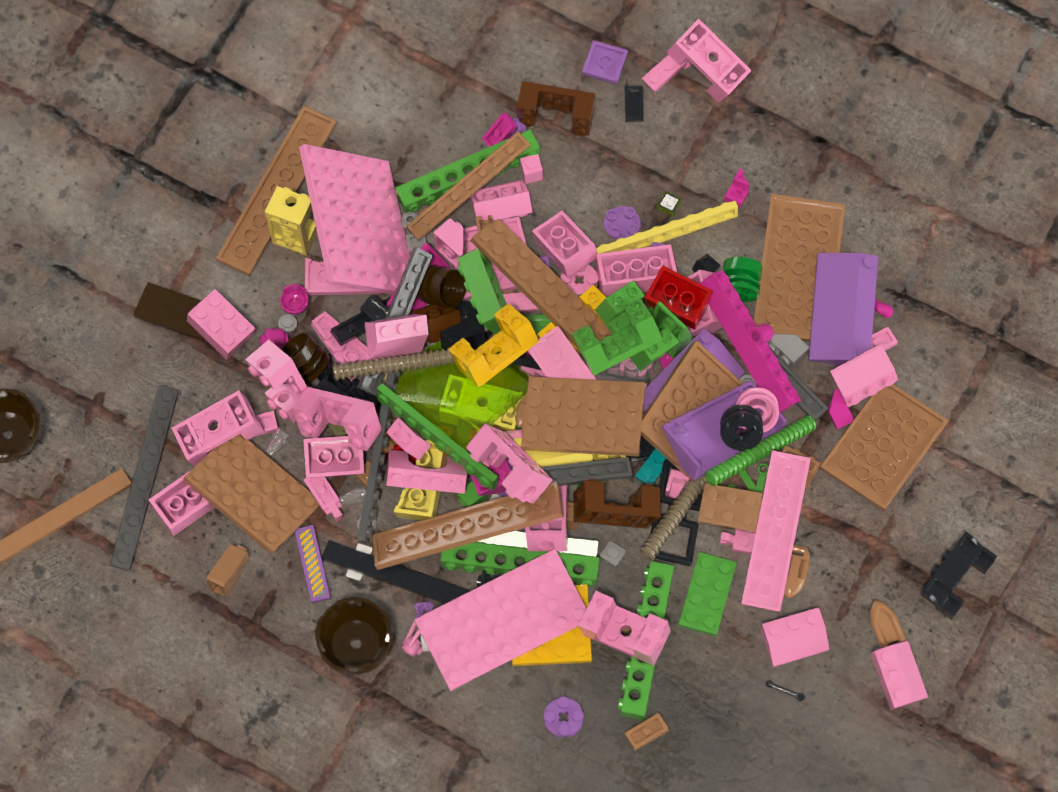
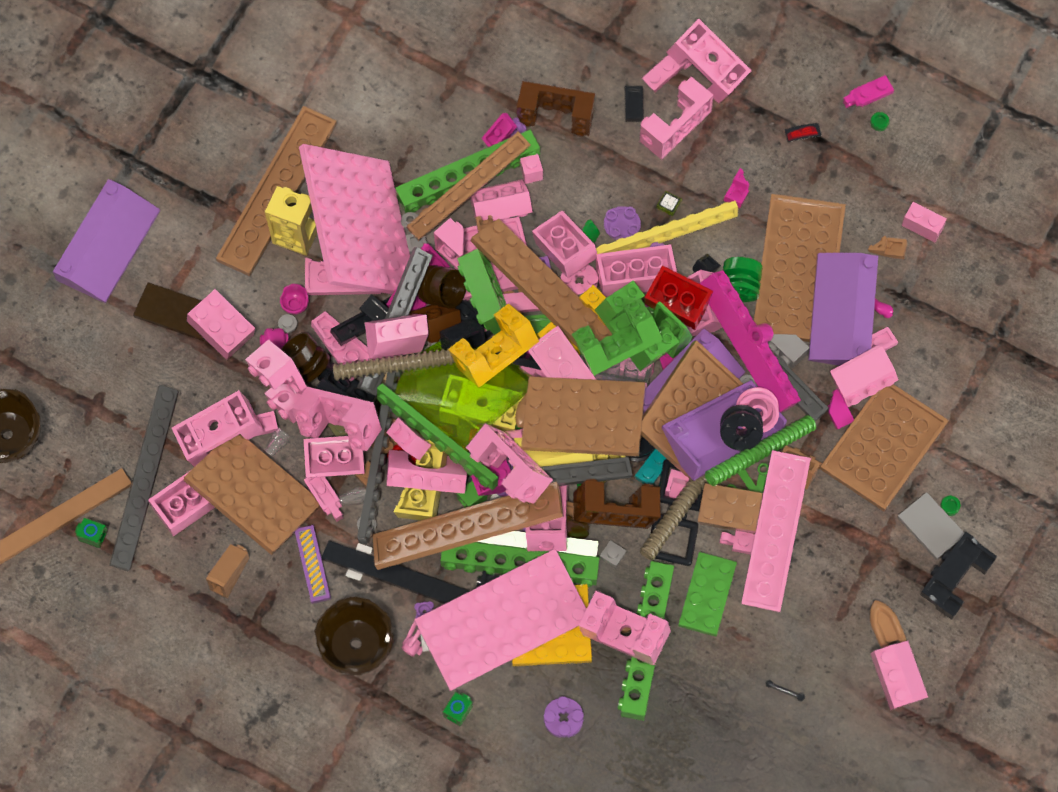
medium lavender plate [582,40,628,85] -> none
medium nougat plate [624,713,669,751] -> none
bright pink slope [761,608,830,667] -> none
medium nougat piece [784,545,810,599] -> none
none -> medium lavender slope [53,179,160,304]
none -> green brick [75,518,108,549]
none -> green brick [443,692,473,727]
none -> dark brown dish [566,514,590,539]
none -> green slope [582,219,600,244]
none -> bright pink plate [640,77,713,160]
none -> sticker [785,123,822,142]
none -> dark pink hinge [843,75,894,108]
none -> medium nougat slope [868,236,907,259]
none -> green tile [870,112,889,131]
none -> light grey tile [897,492,964,561]
none -> bright pink brick [902,202,946,243]
none -> green tile [940,496,961,516]

